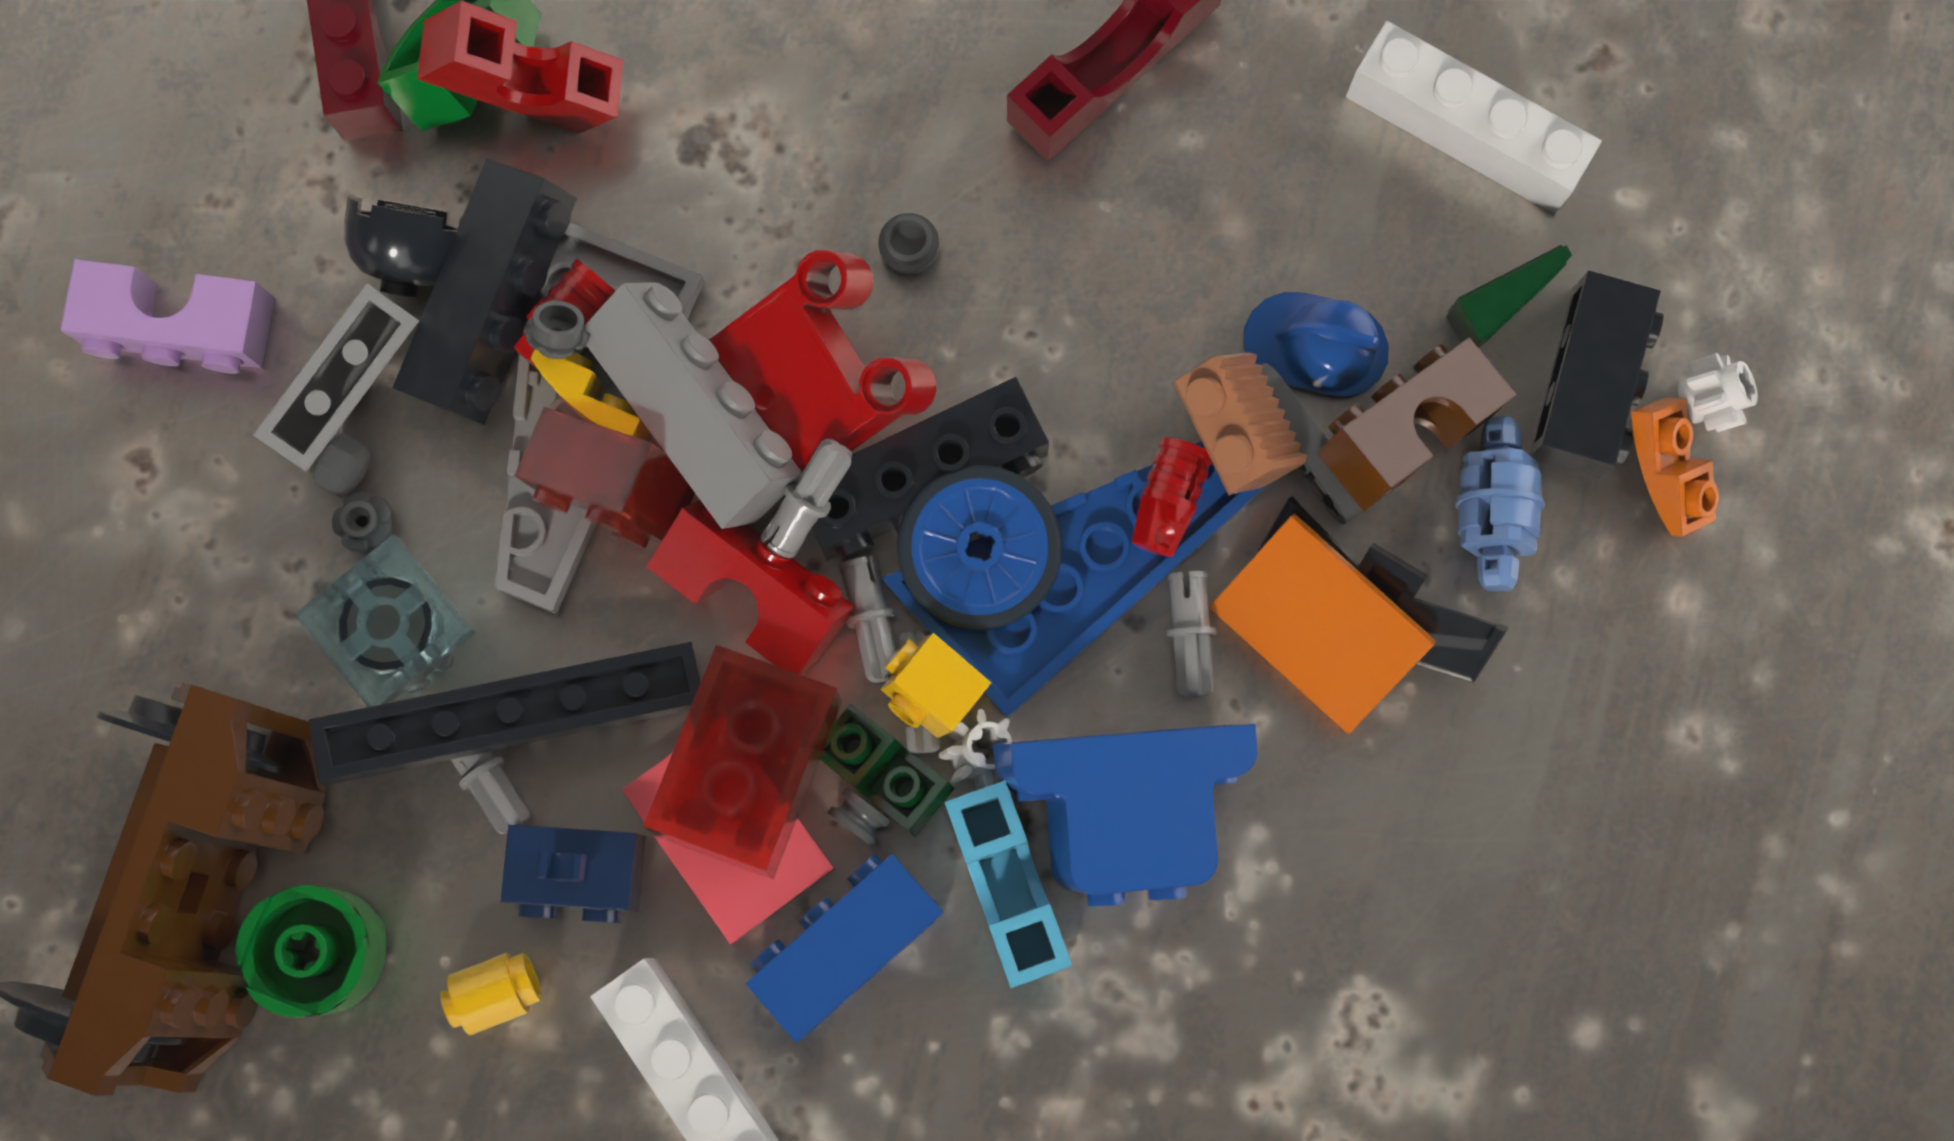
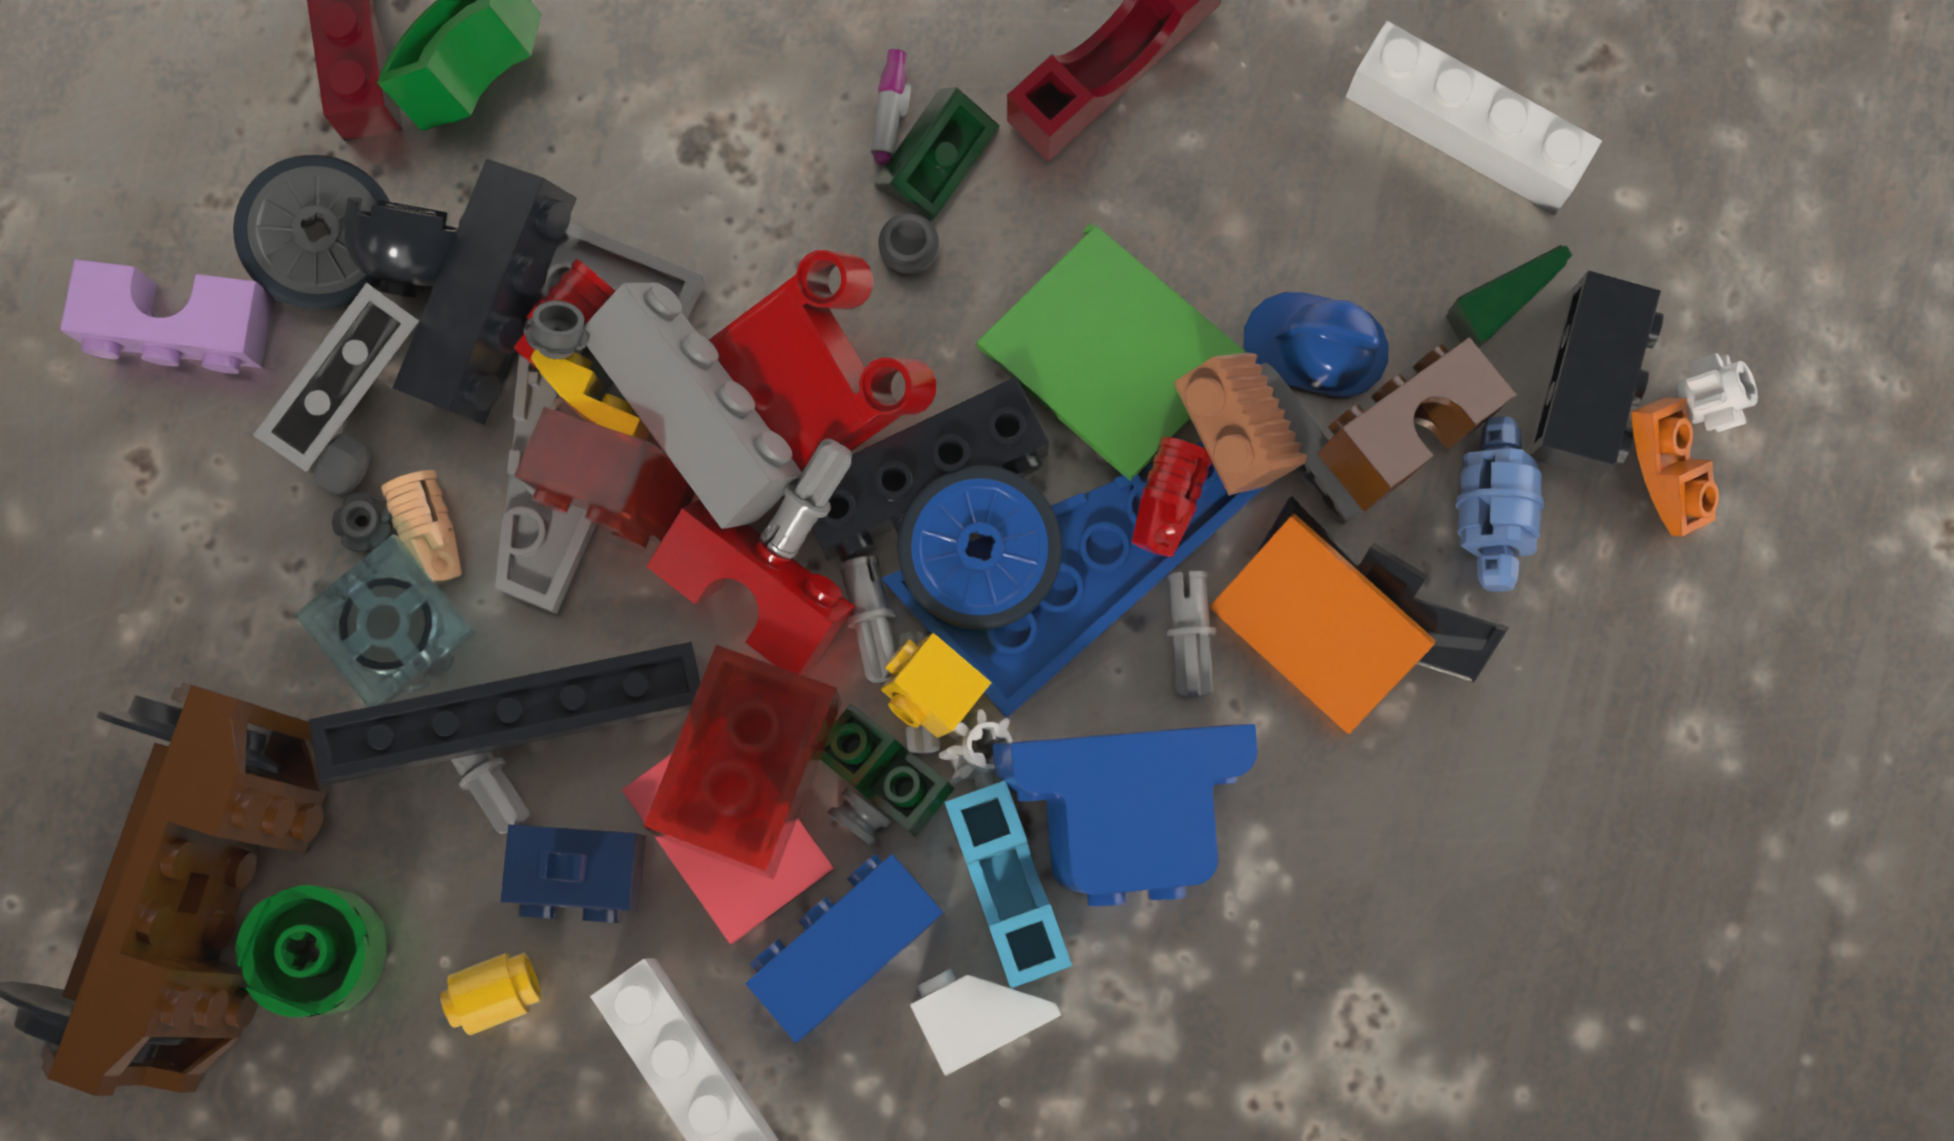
red arch [417,1,624,134] -> none
none -> dark grey wheel [233,155,390,309]
none -> light nougat hinge [381,470,462,588]
none -> piece [871,49,911,165]
none -> dark green slope [874,87,1000,221]
none -> white slope [910,969,1061,1076]
none -> bright green piece [976,223,1247,481]

